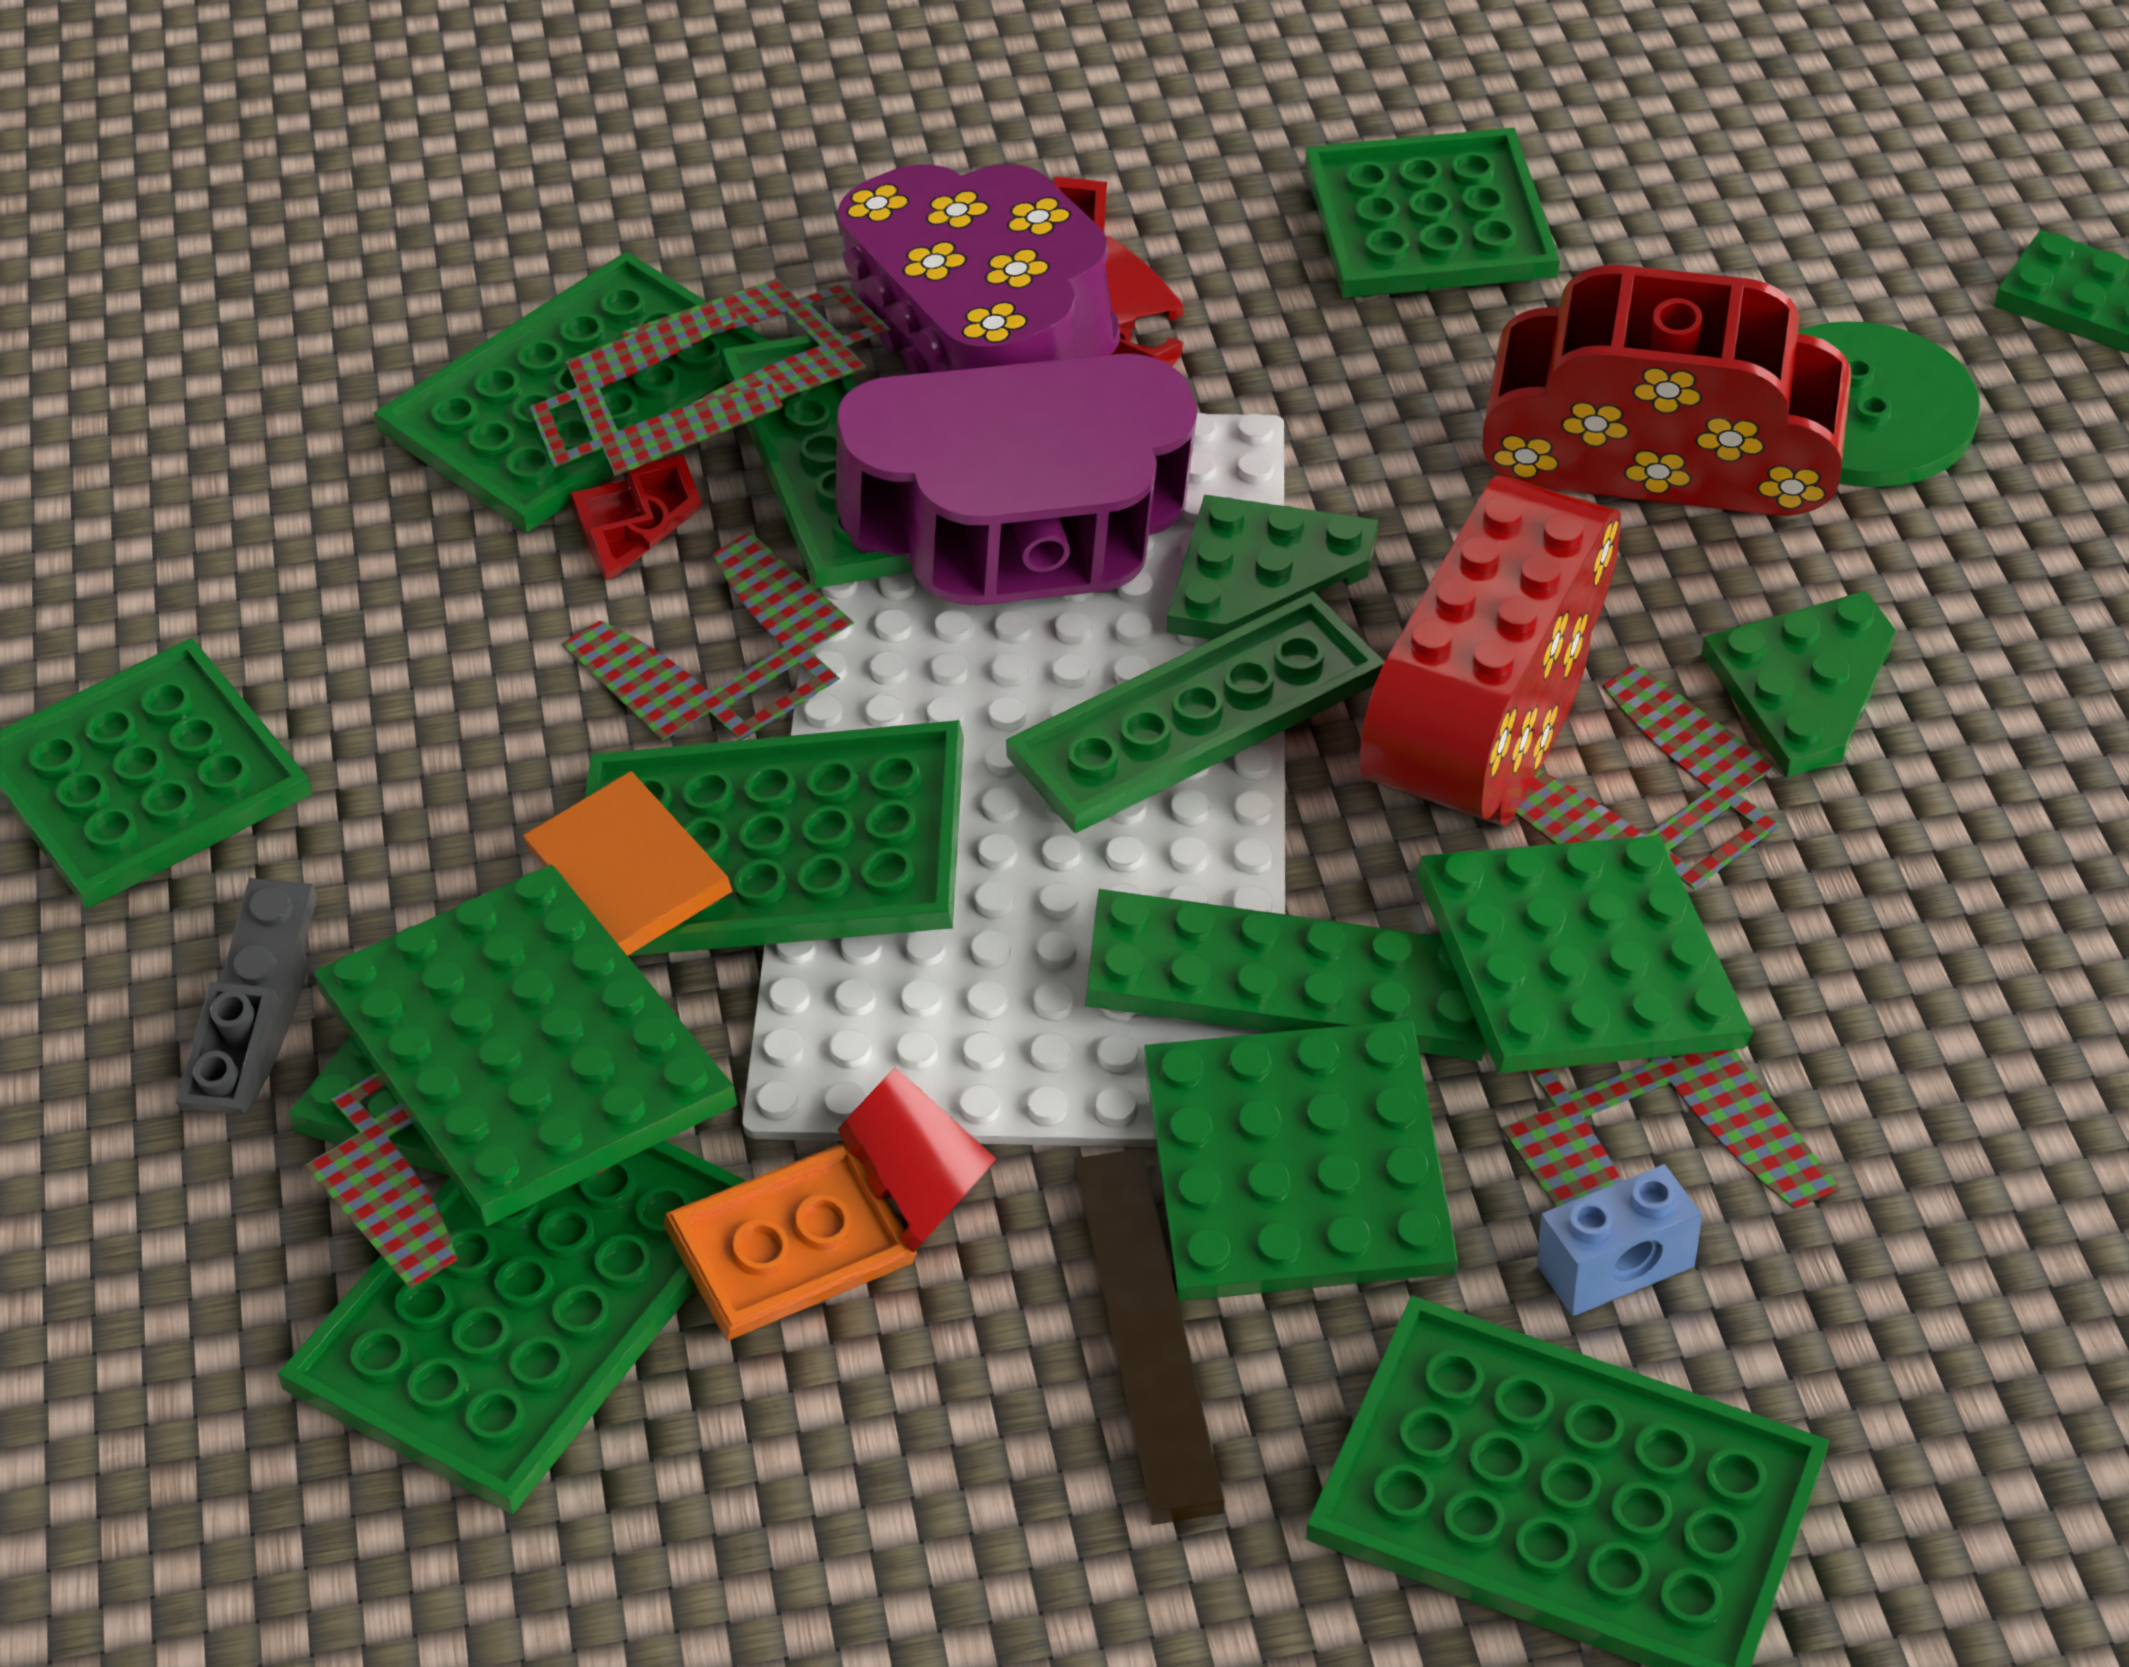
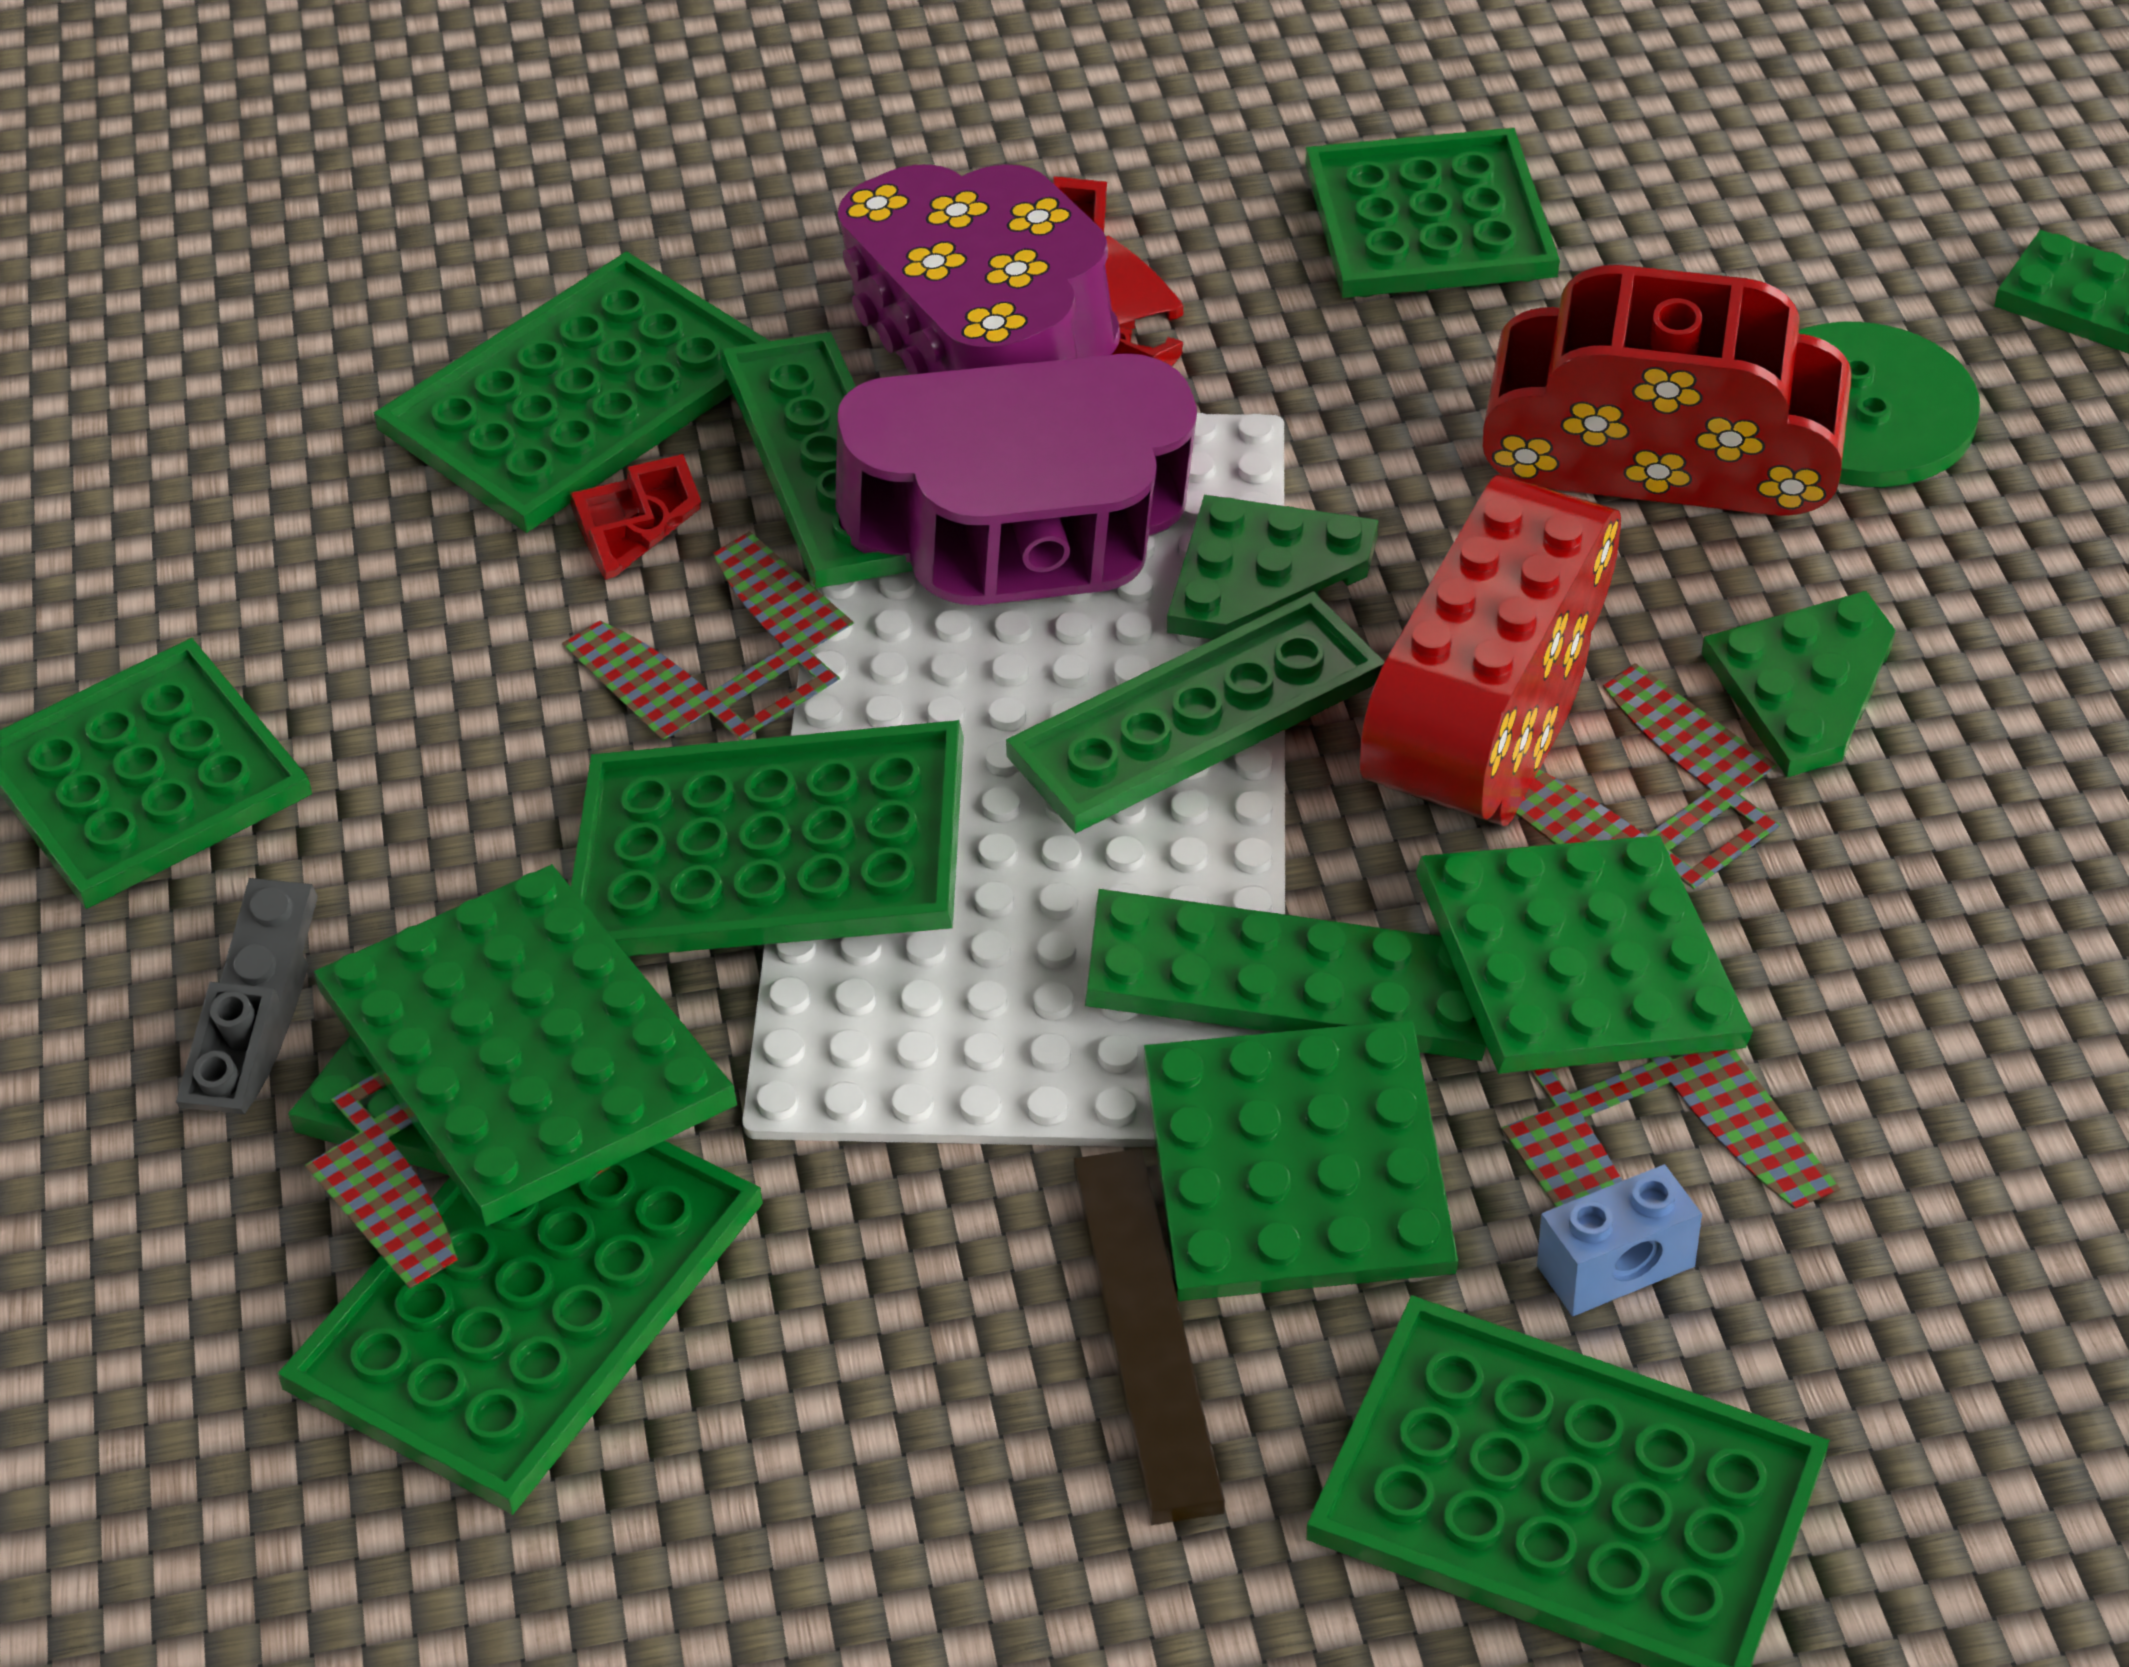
orange tile [523,771,733,956] -> none
piece [530,296,784,476] -> none
piece [621,278,891,406] -> none
orange tile [663,1143,917,1342] -> none
red slope [837,1067,996,1253] -> none

